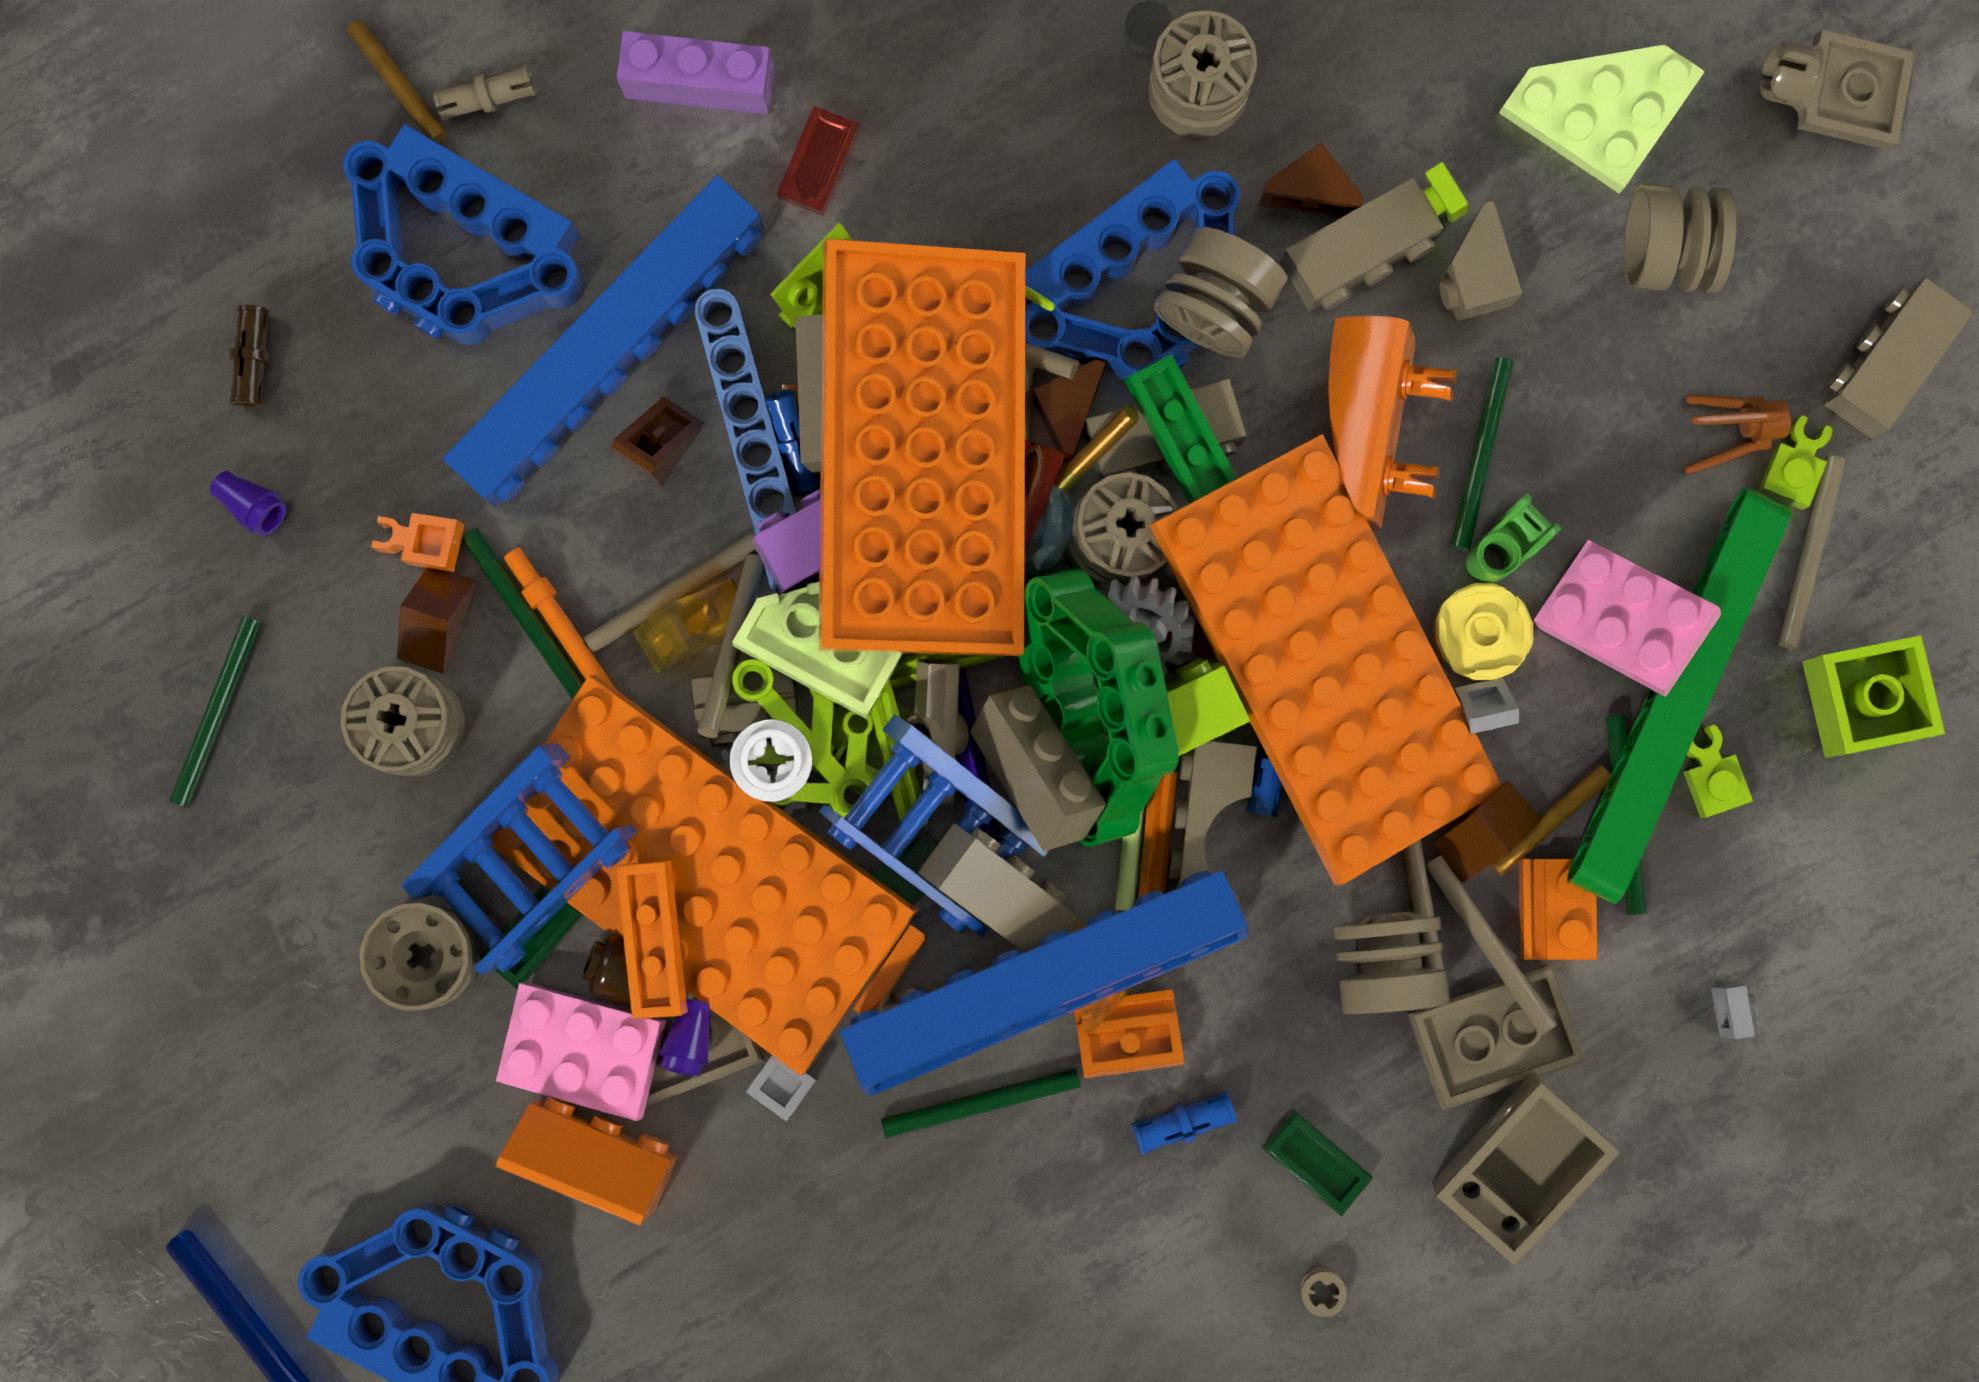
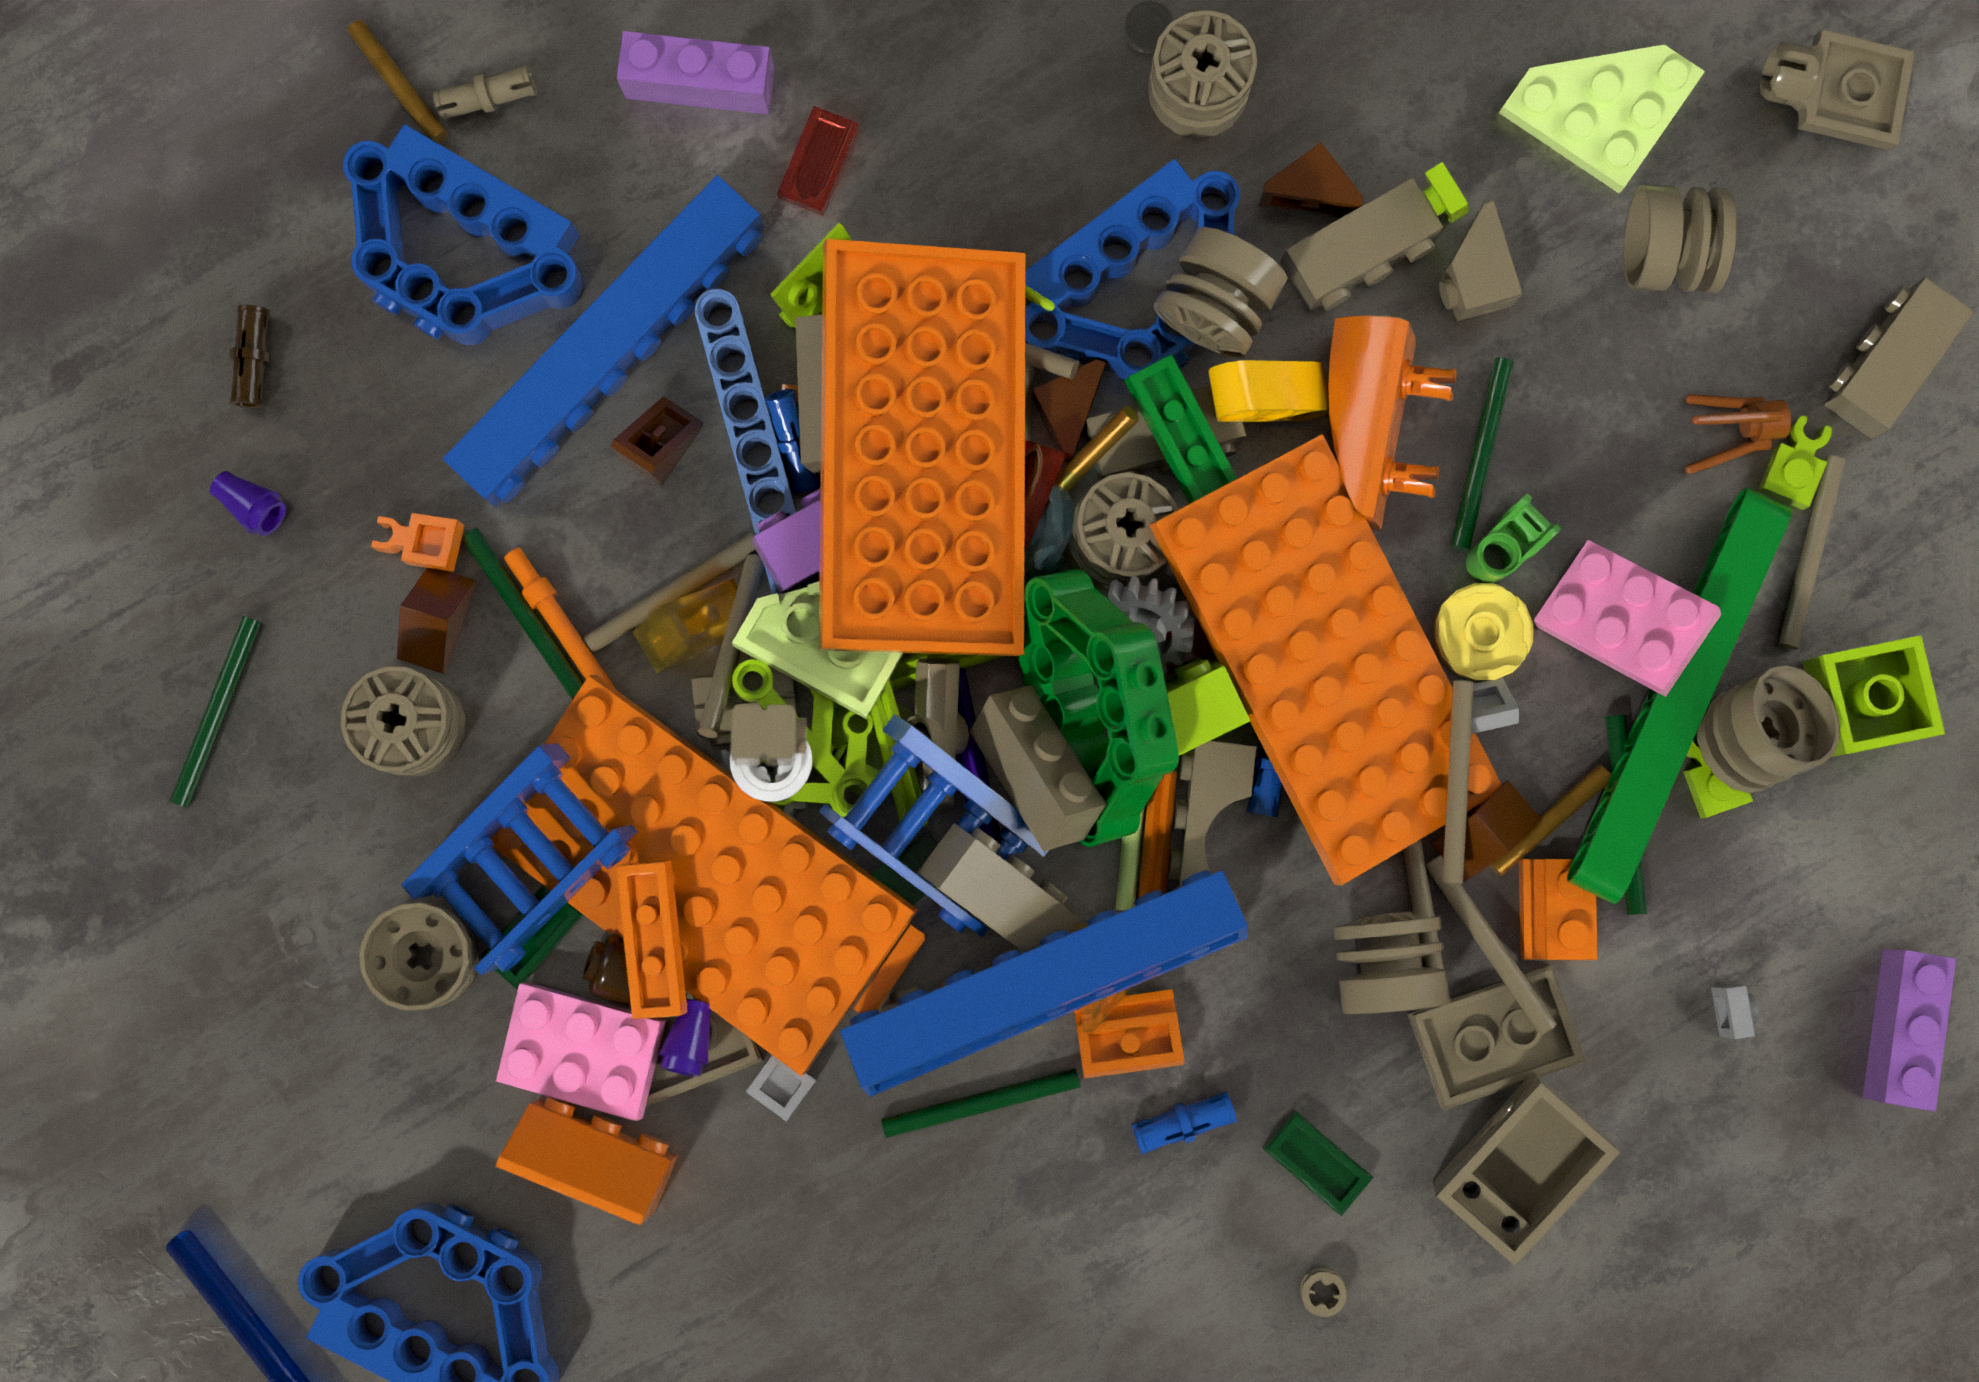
none -> dark tan brick [731,705,806,766]
none -> yellow beam [1208,360,1329,422]
none -> dark tan bar [1442,680,1474,884]
none -> dark tan wheel [1697,665,1840,793]
none -> medium lavender brick [1863,949,1956,1112]

